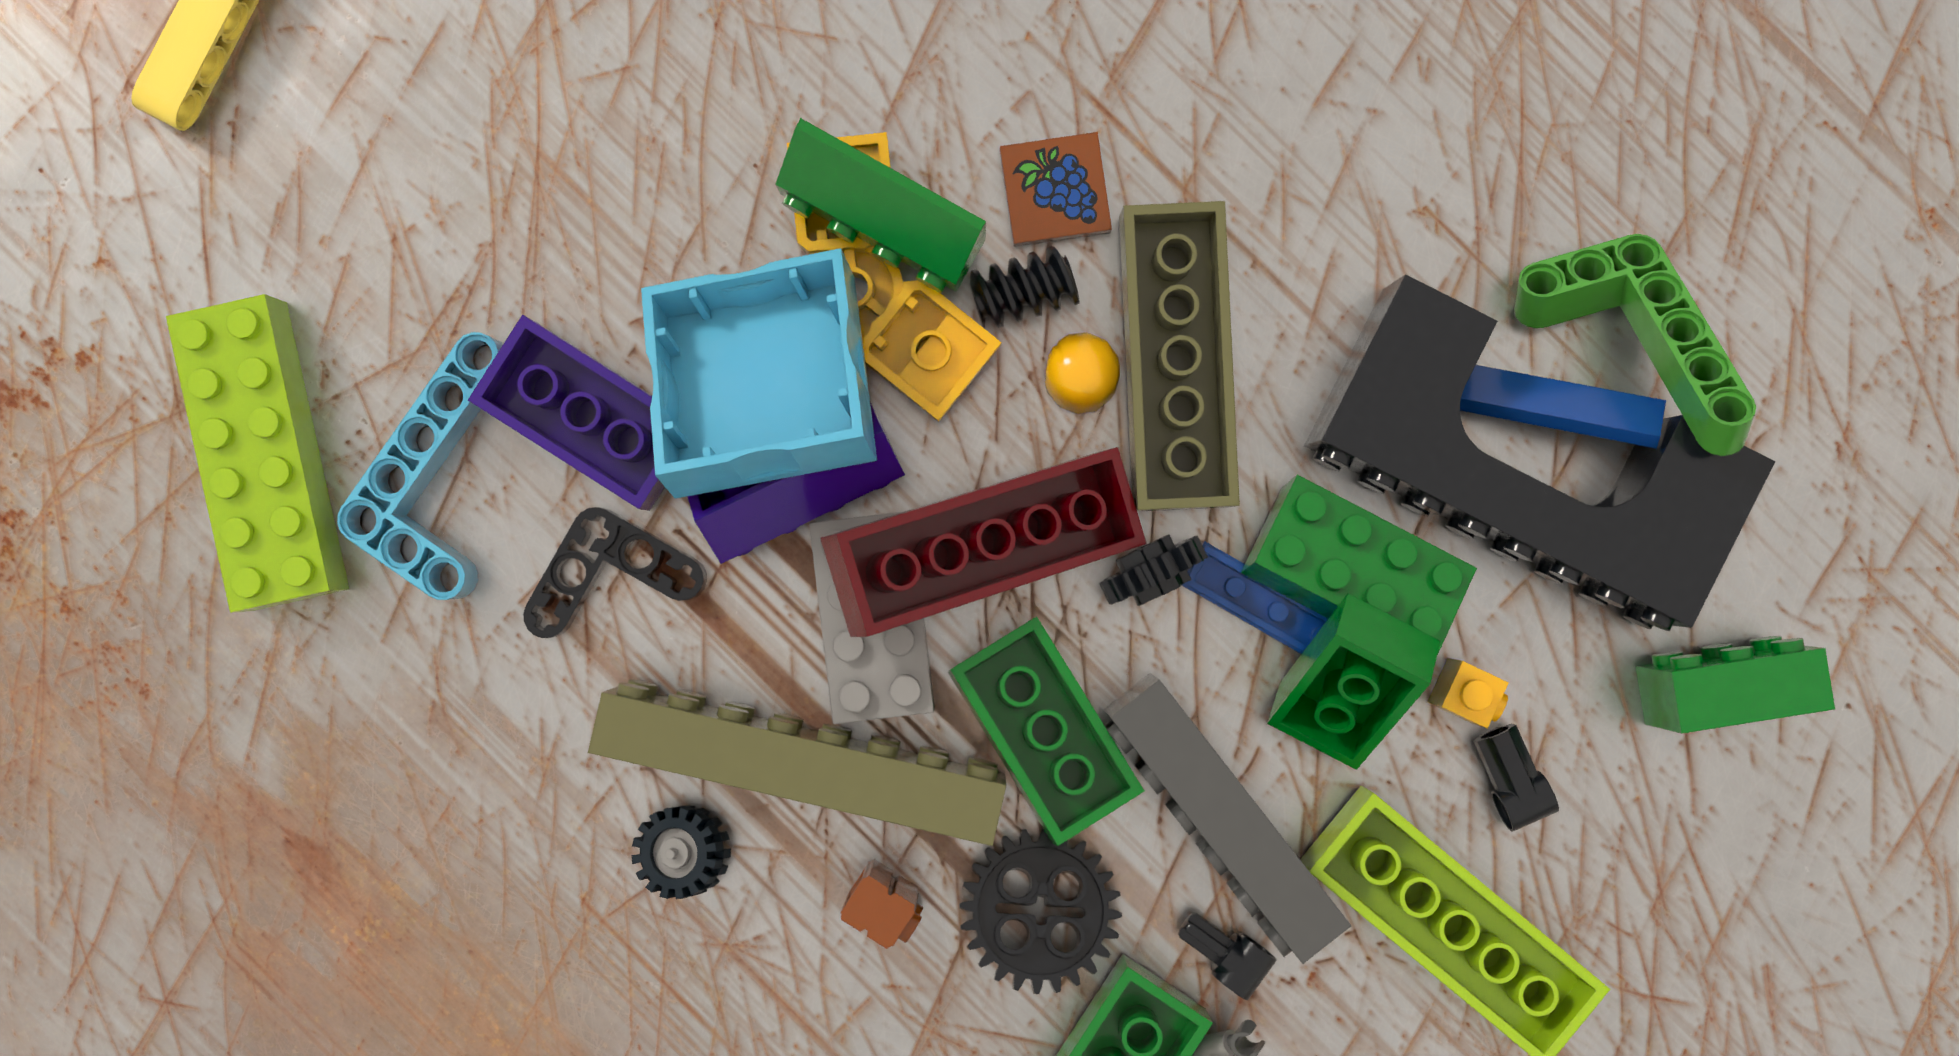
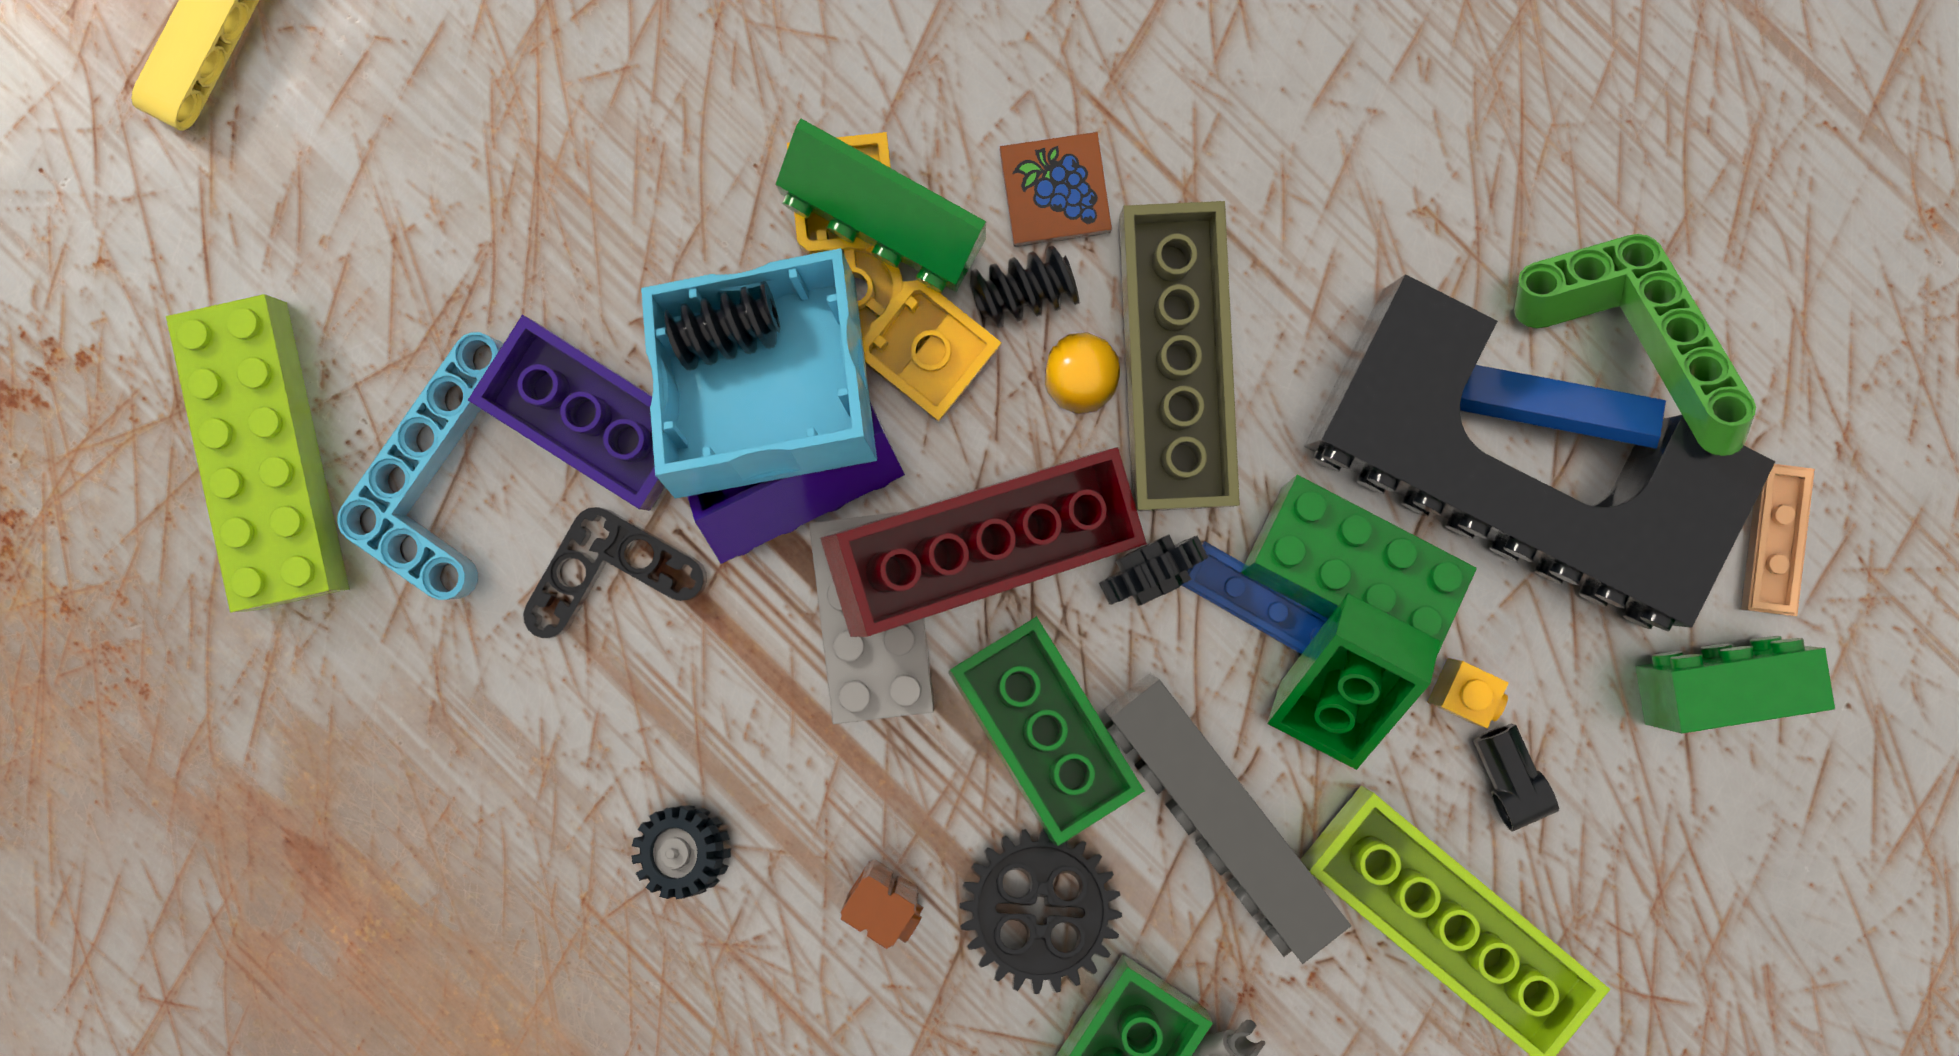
olive brick [588,679,1007,846] -> none
black axle [1178,913,1277,1001] -> none
none -> black piece [665,281,780,371]
none -> light nougat tile [1741,464,1815,616]

